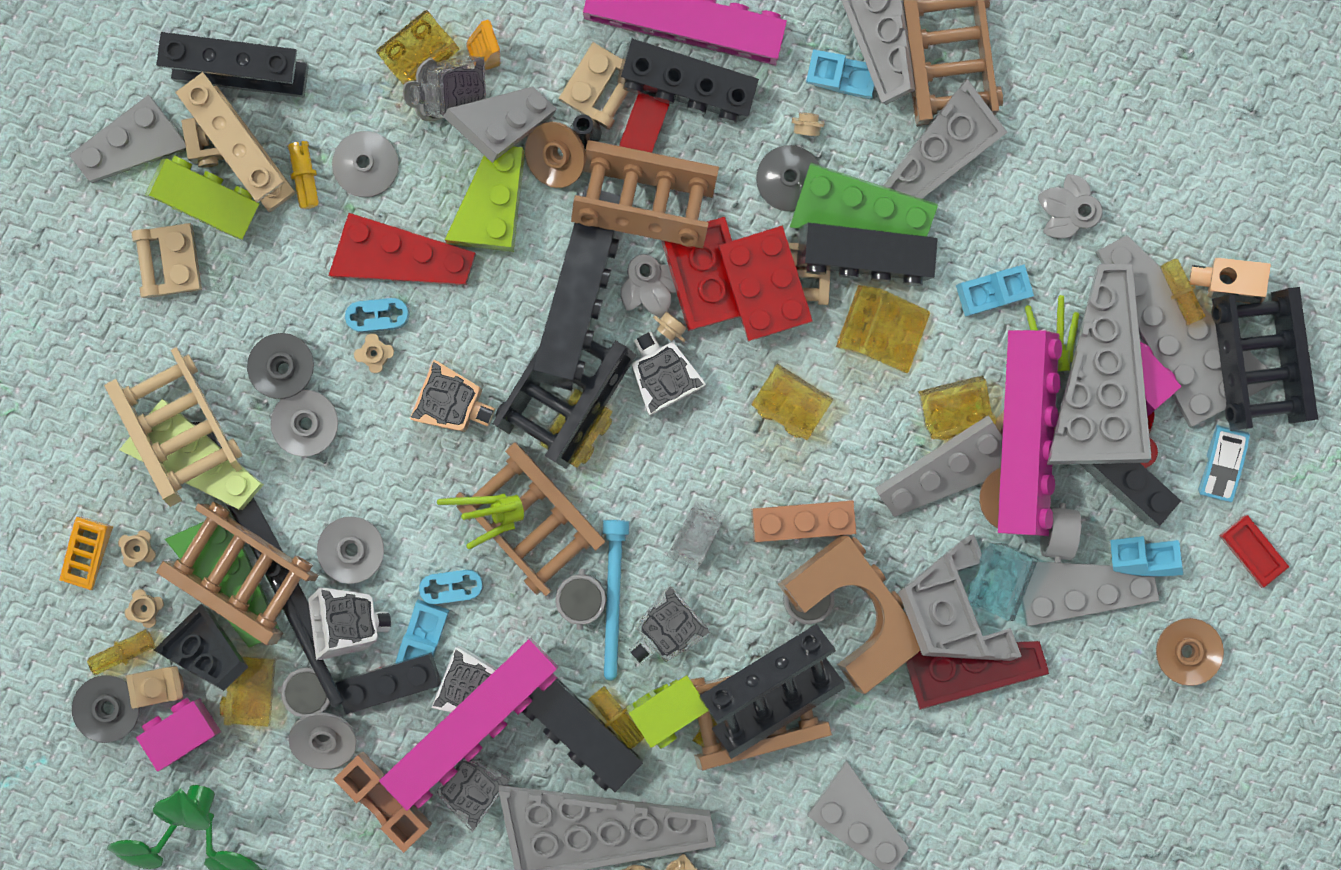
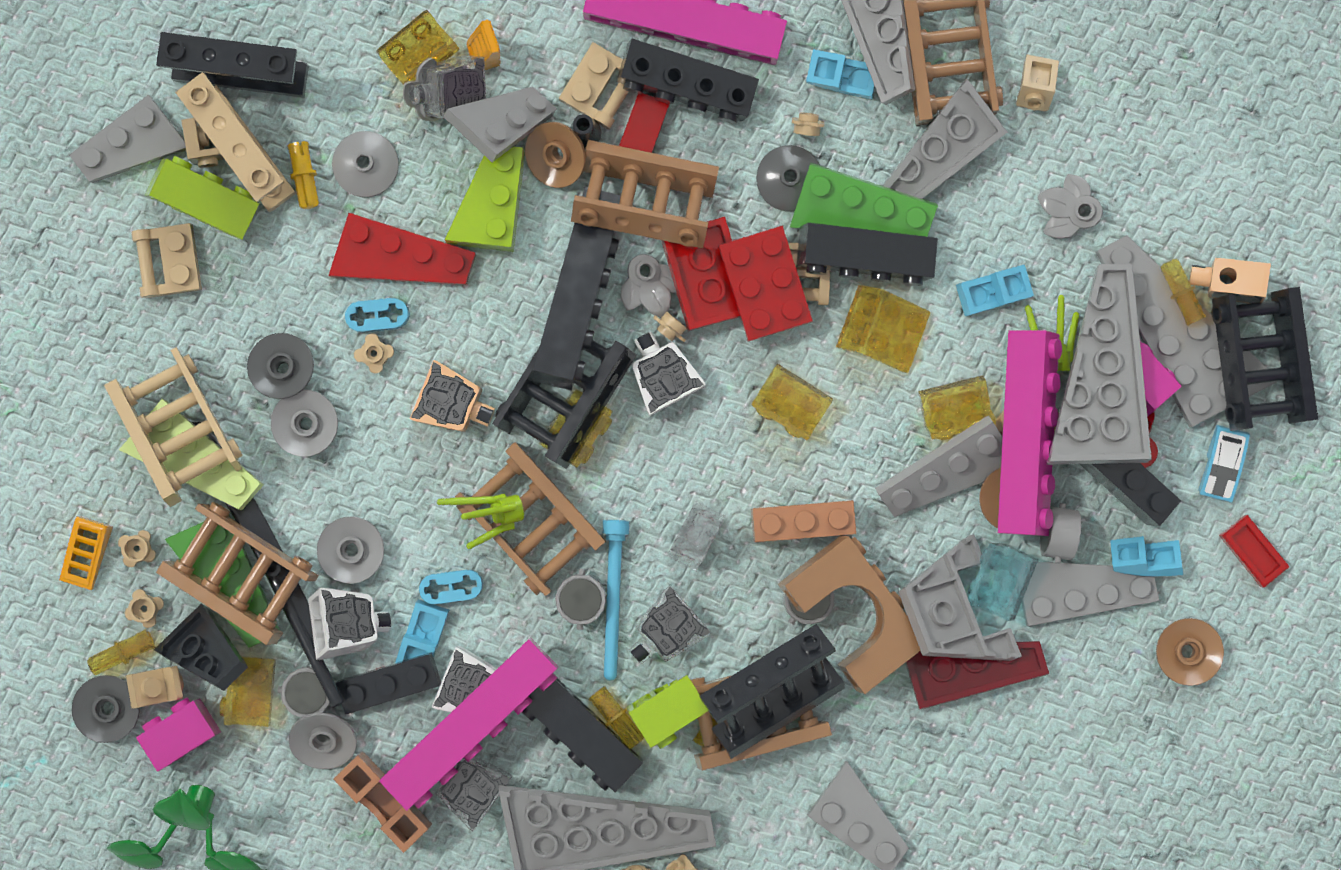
none -> tan bracket [1016,54,1059,111]

